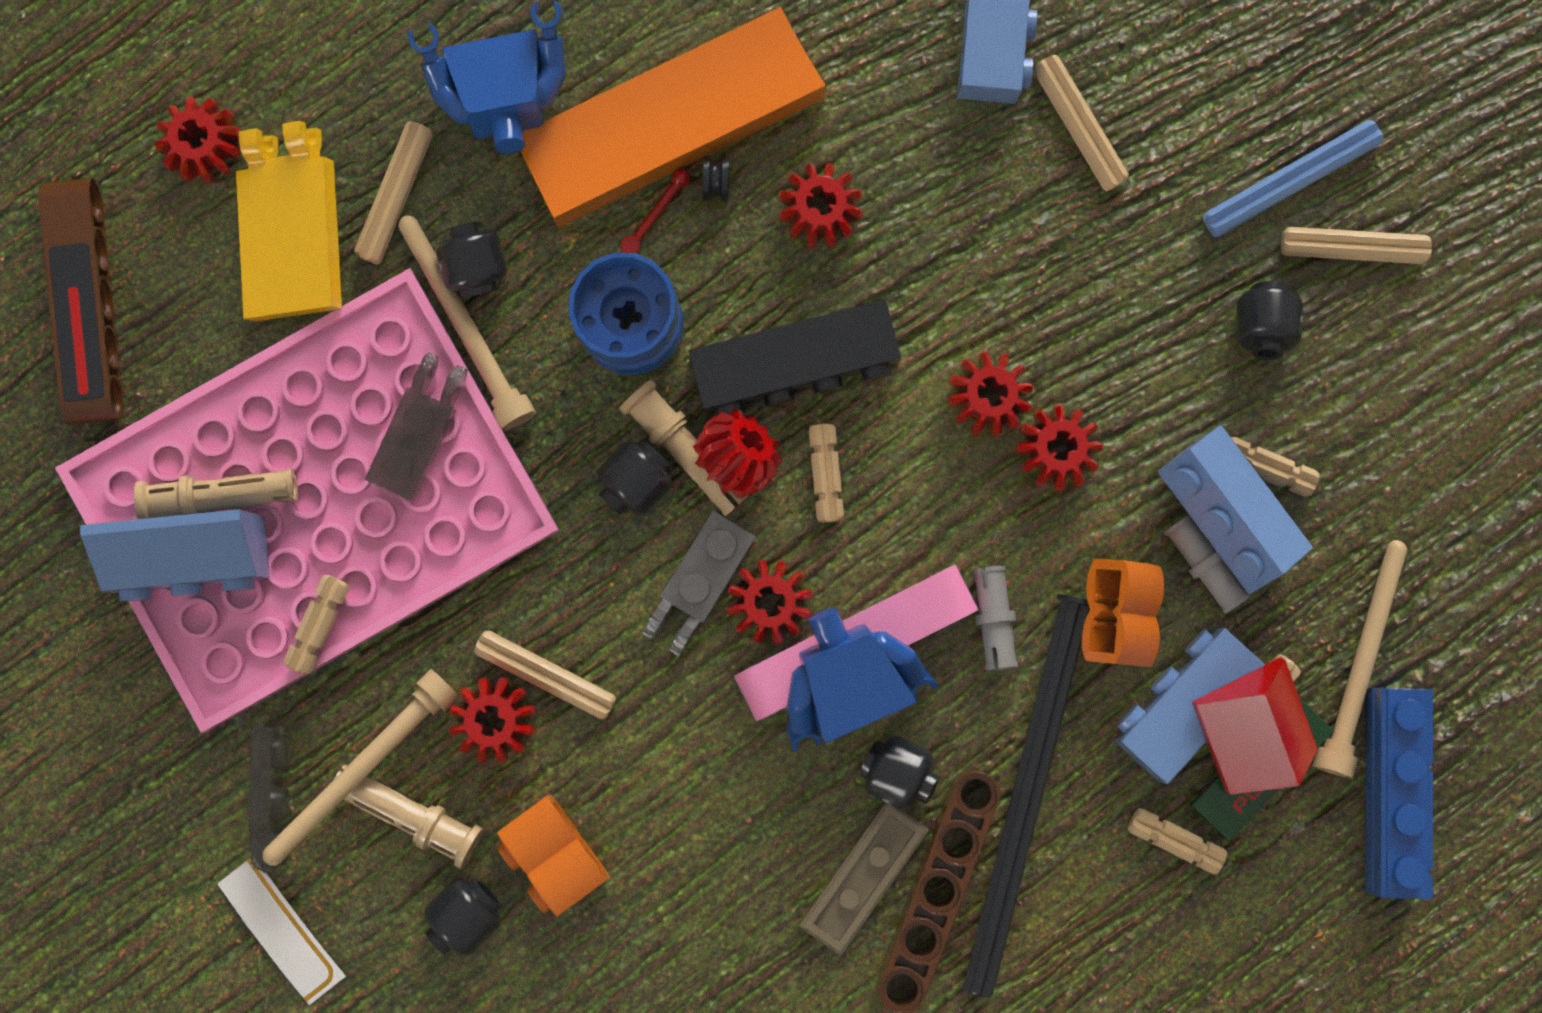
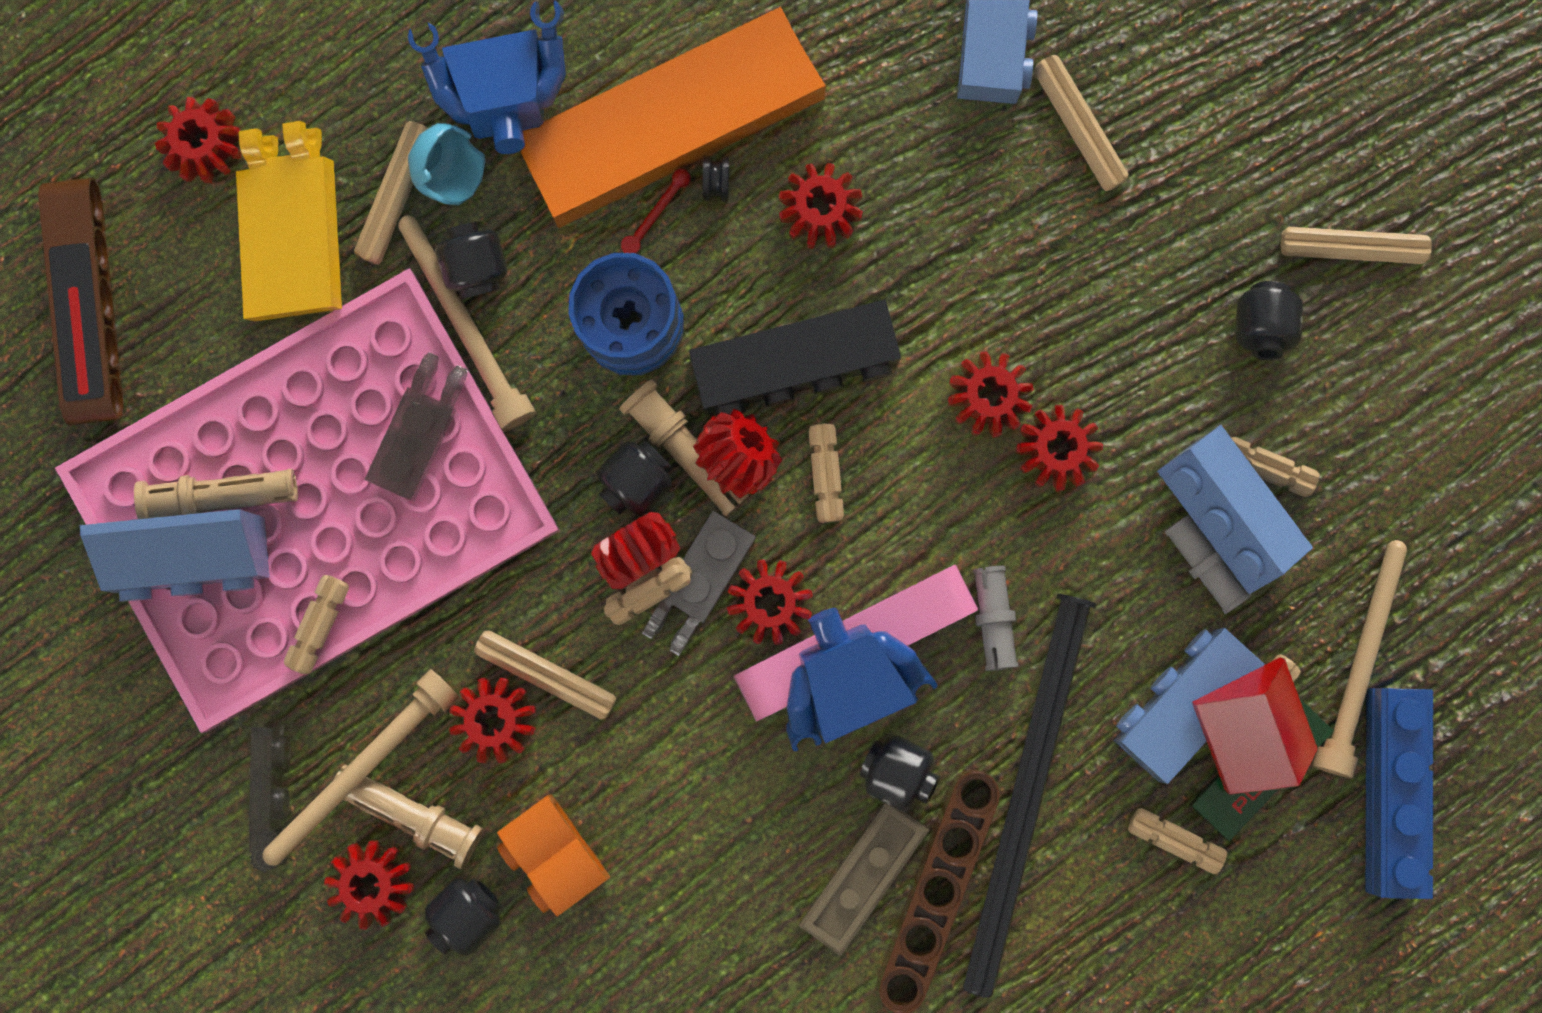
white sticker [218,855,346,1005] -> none
orange brick [1082,559,1164,667] -> none
medium blue axle [1203,120,1384,237] -> none
none -> red gear [324,840,414,930]
none -> medium azure hair [408,123,486,206]
none -> red gear [591,512,680,589]
none -> tan axle [603,557,693,625]

